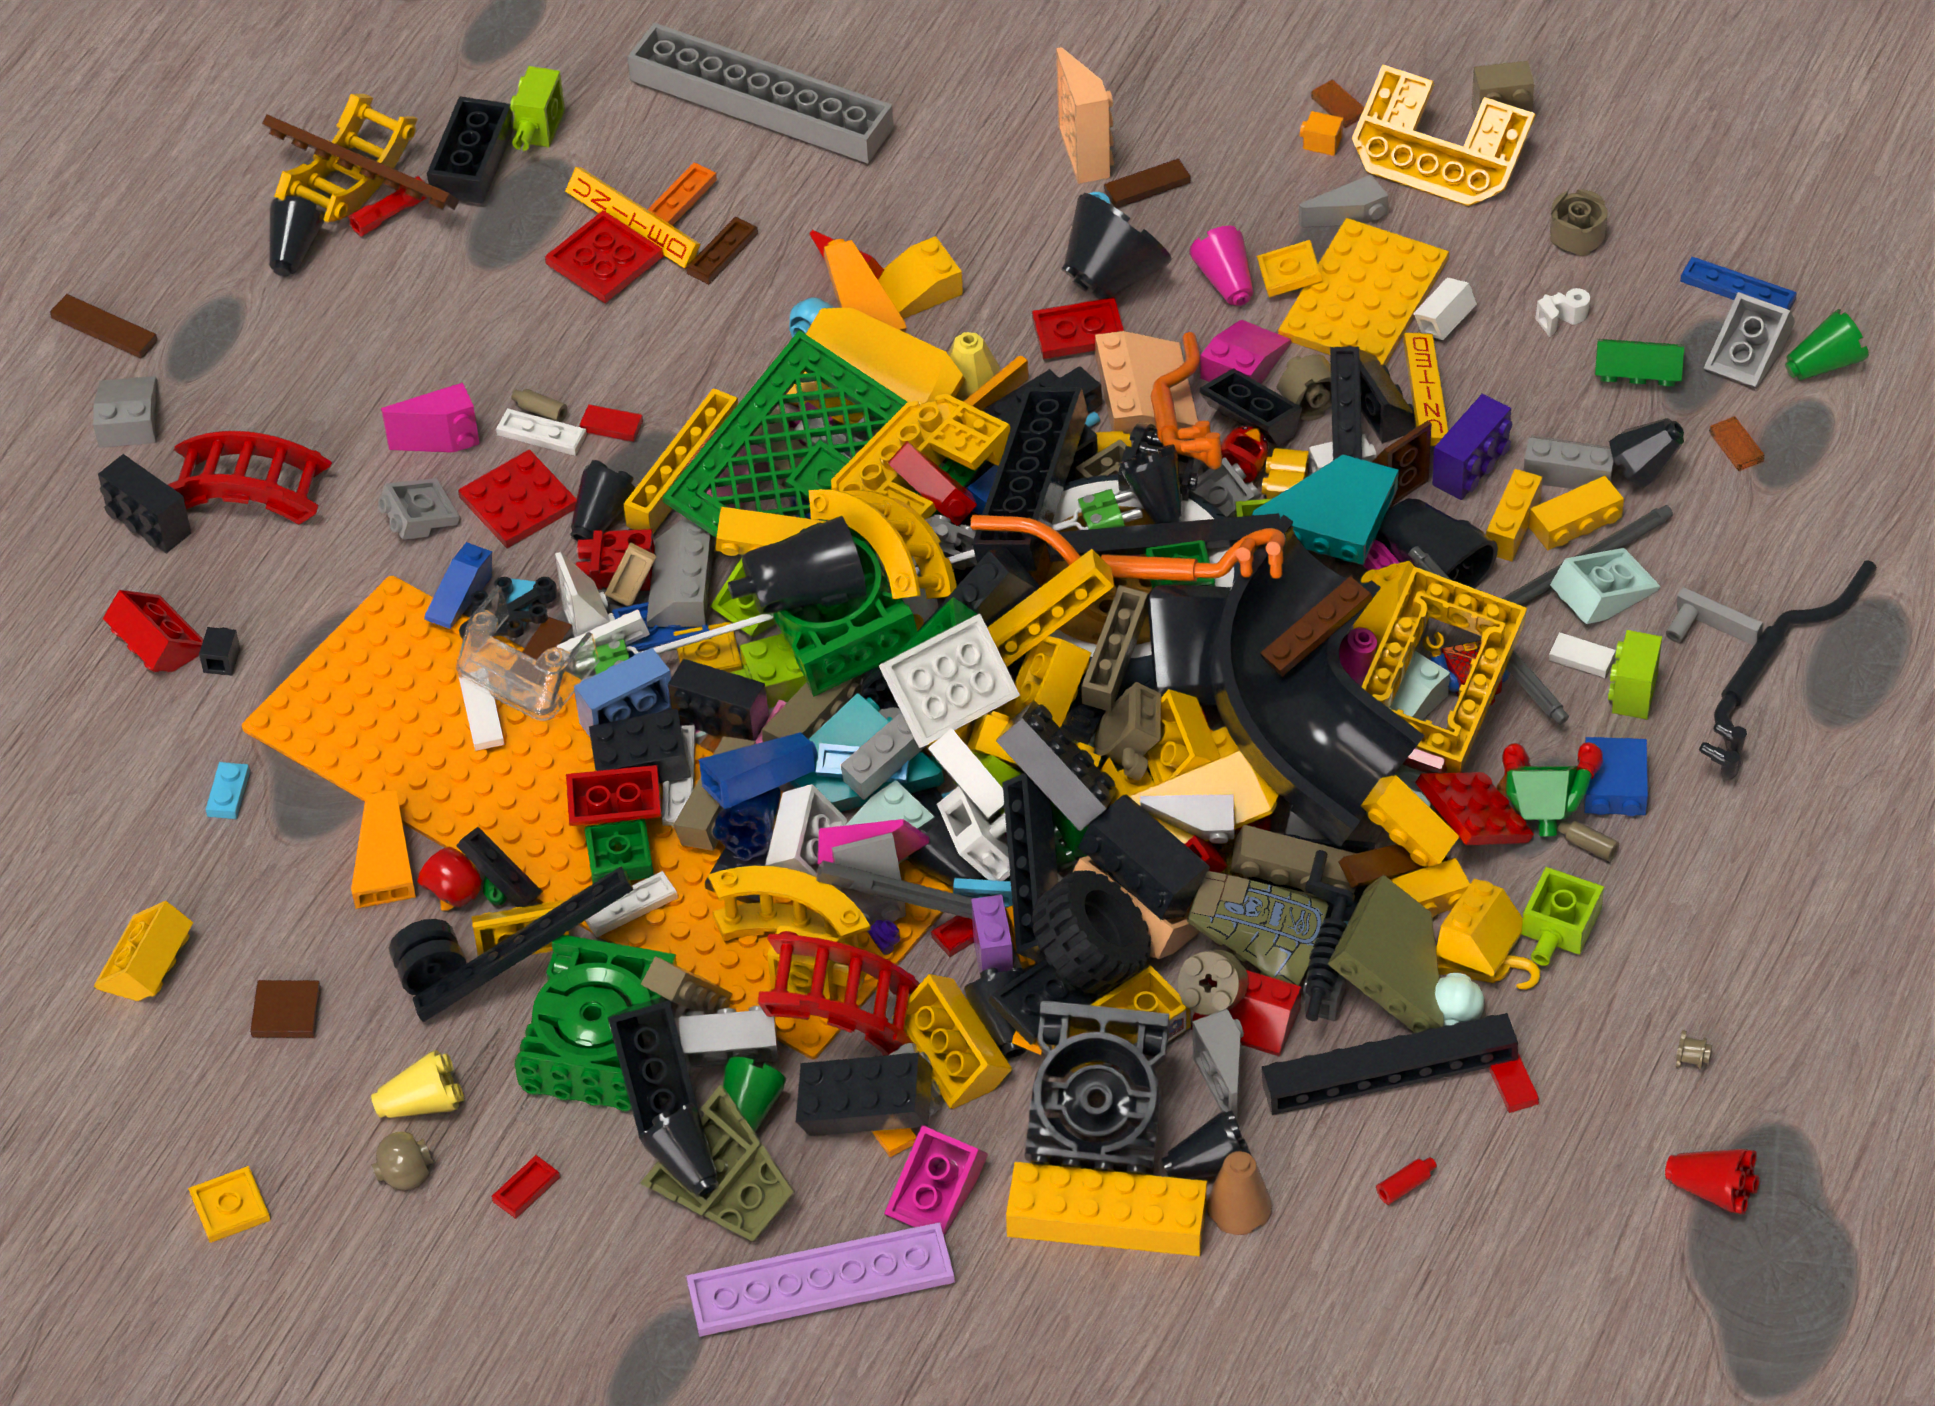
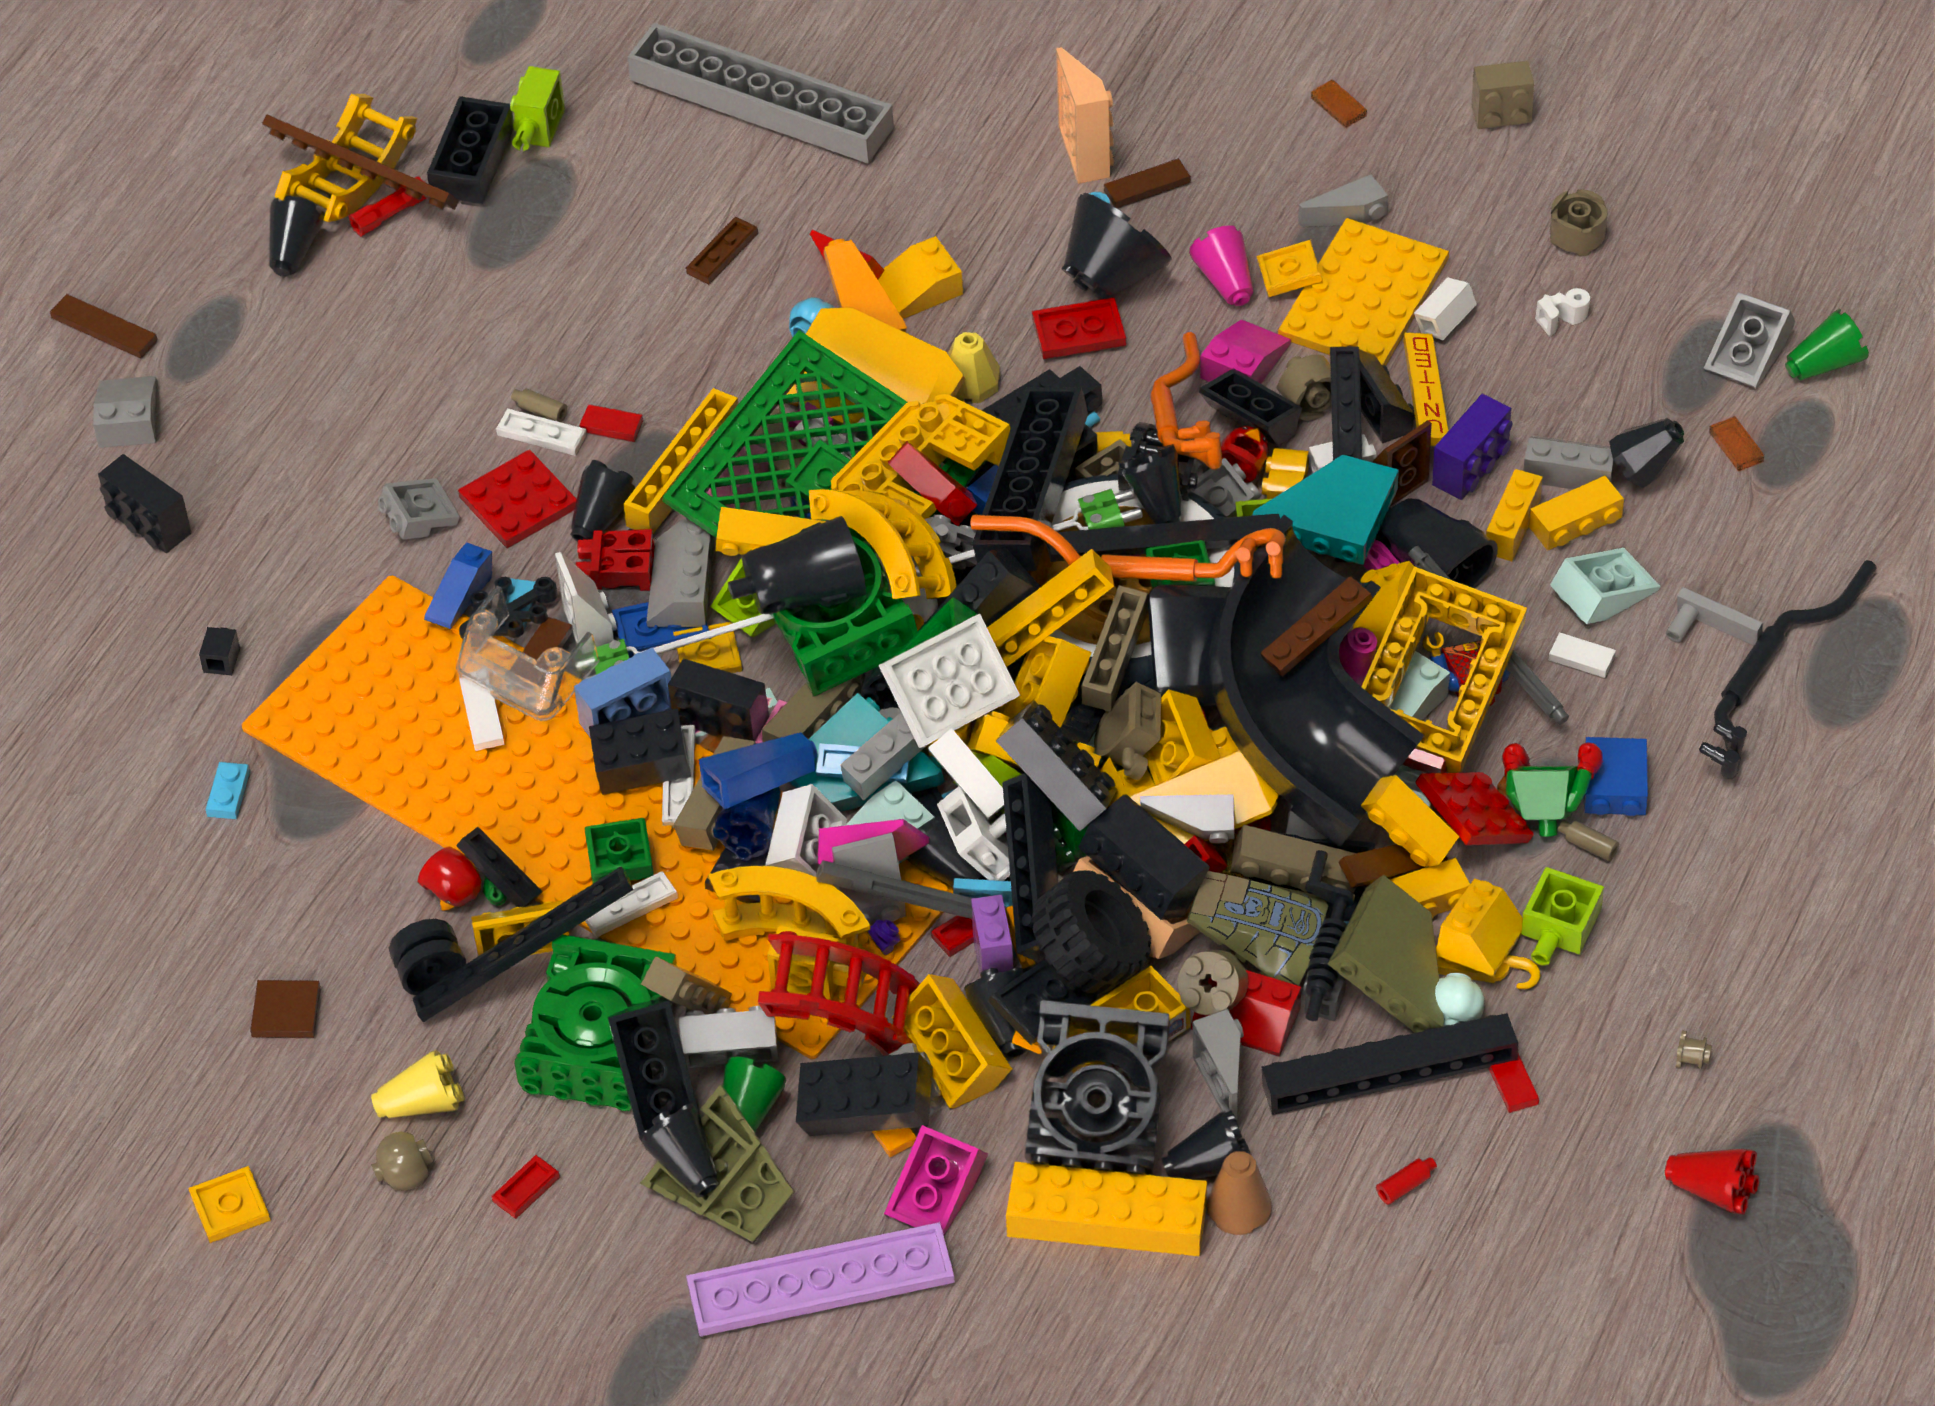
yellow slope [94,900,194,1001] -> none
red slope [103,590,204,672] -> none
red fence [168,431,332,525] -> none
light orange slope [351,789,416,909] -> none
dark pink slope [381,382,480,453] -> none
red plate [545,210,663,303] -> none
white plate [557,610,650,671] -> none
yellow tile [565,167,701,268] -> none
red slope [566,765,662,826] -> none
tan tile [605,543,657,606] -> none
orange plate [648,162,717,226] -> none
lime brick [730,633,807,709] -> none
light orange tile [963,355,1028,411] -> none
light nougat slope [1095,331,1198,435] -> none
light orange brick [1300,111,1343,156] -> none
yellow slope [1352,65,1536,207] -> none
dark grey piece [1502,505,1673,606] -> none
green slope [1595,338,1684,386] -> none
lime brick [1608,630,1662,720] -> none
blue tile [1680,257,1797,310] -> none

